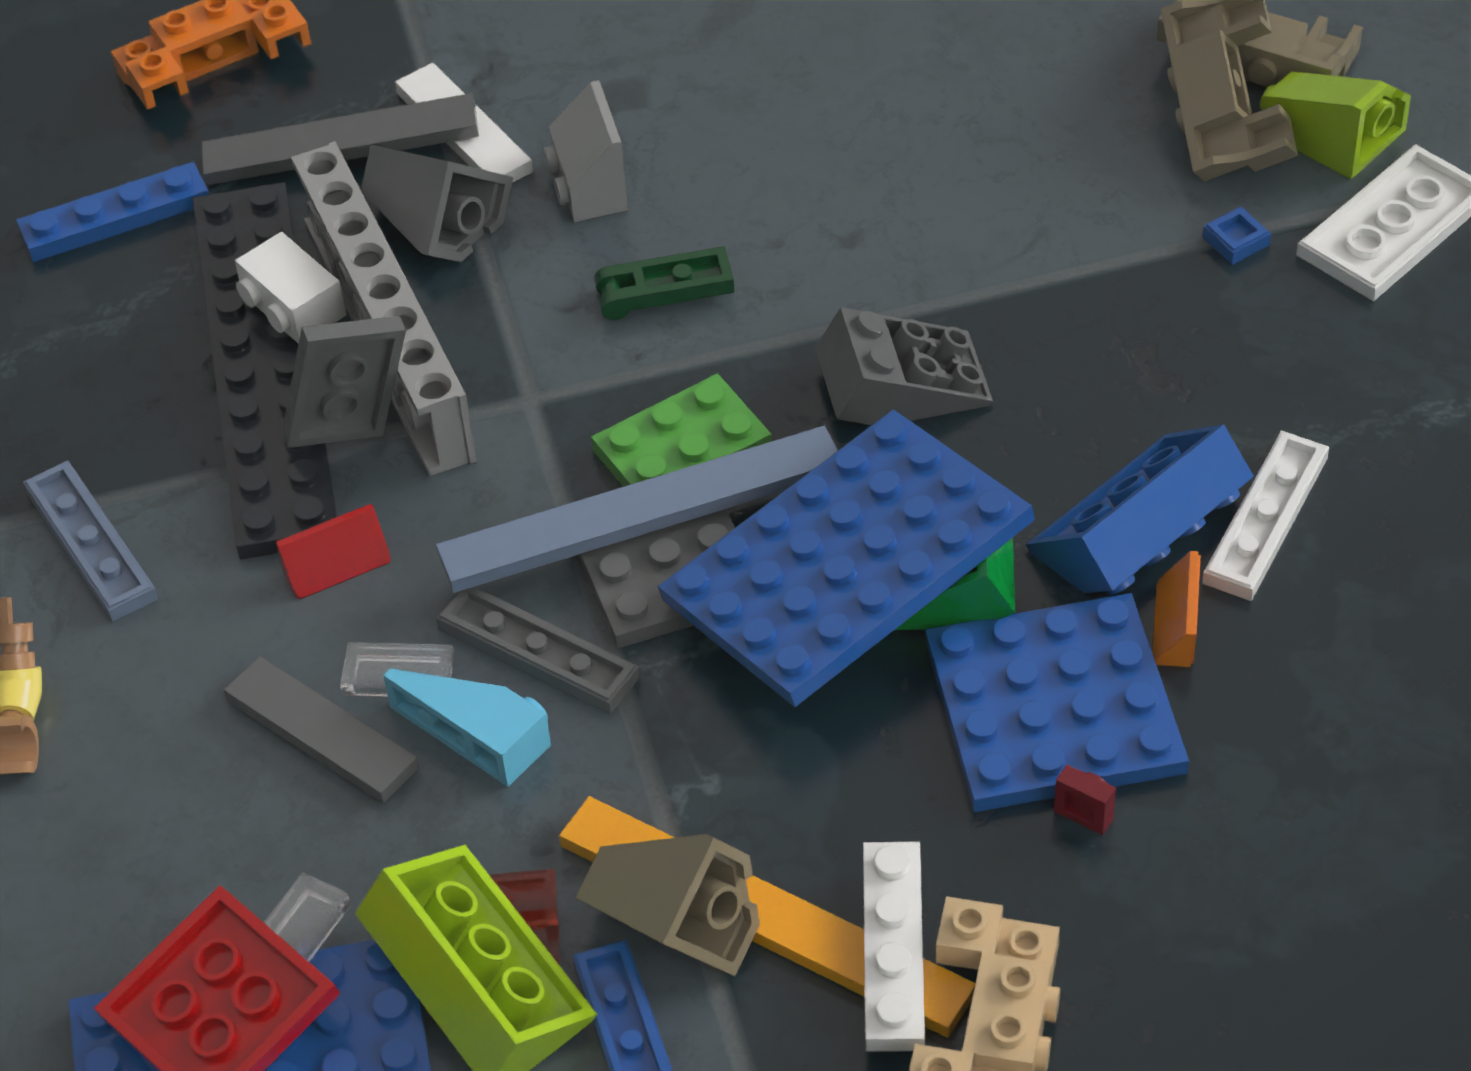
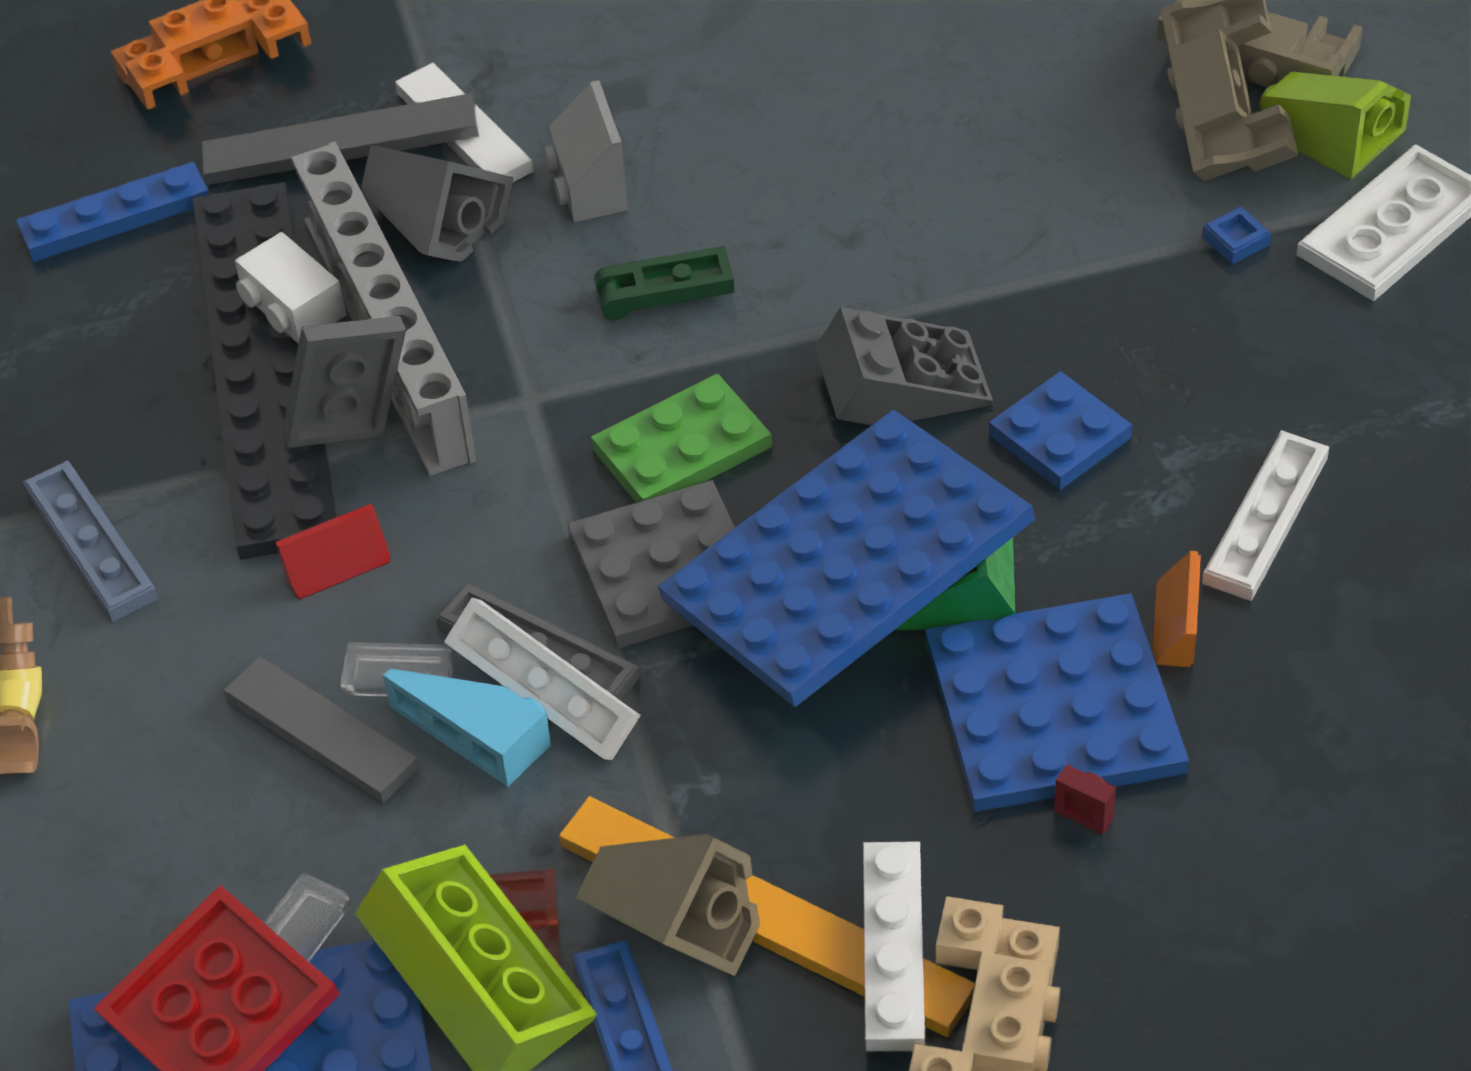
sand blue tile [436,425,838,593] -> none
blue slope [1025,424,1254,595] -> none
none -> white plate [444,598,641,760]
none -> blue plate [989,371,1132,490]

